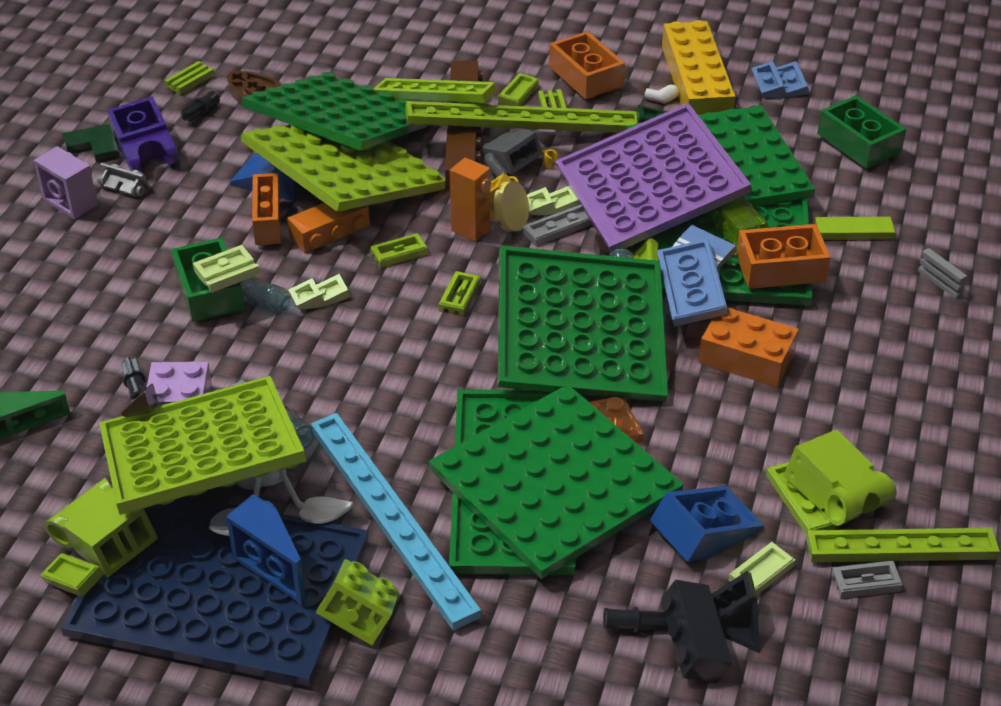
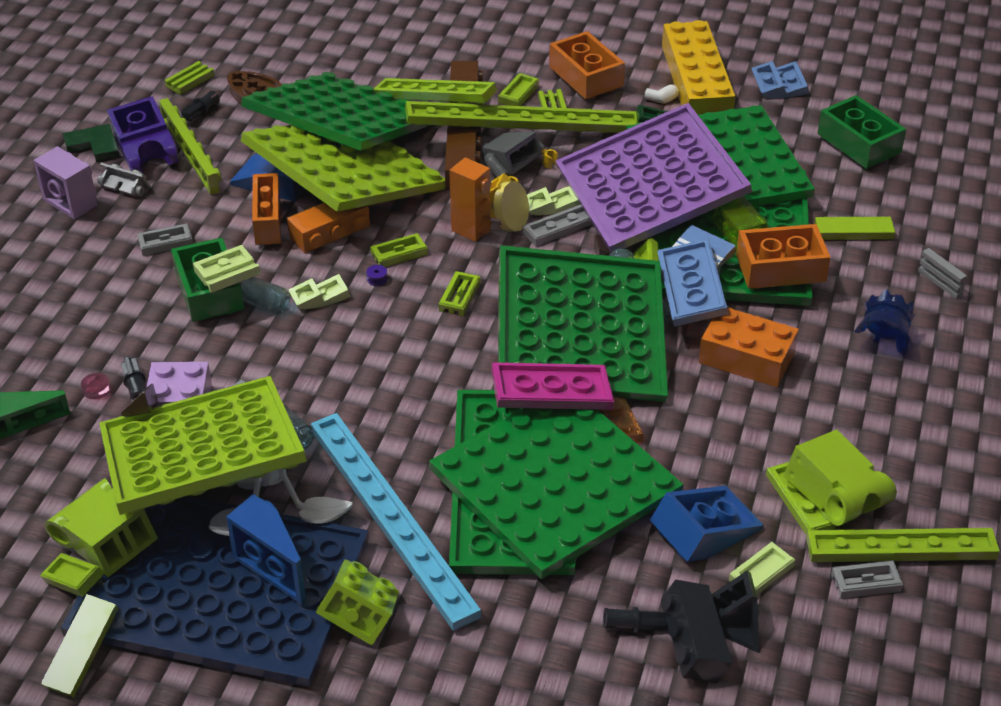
none -> tile [41,594,119,698]
none -> clear pink tile [81,373,111,399]
none -> light grey tile [137,224,193,256]
none -> lime plate [159,98,221,195]
none -> dark purple piece [366,265,388,286]
none -> dark pink tile [491,362,614,410]
none -> clear blue hat [854,289,915,355]

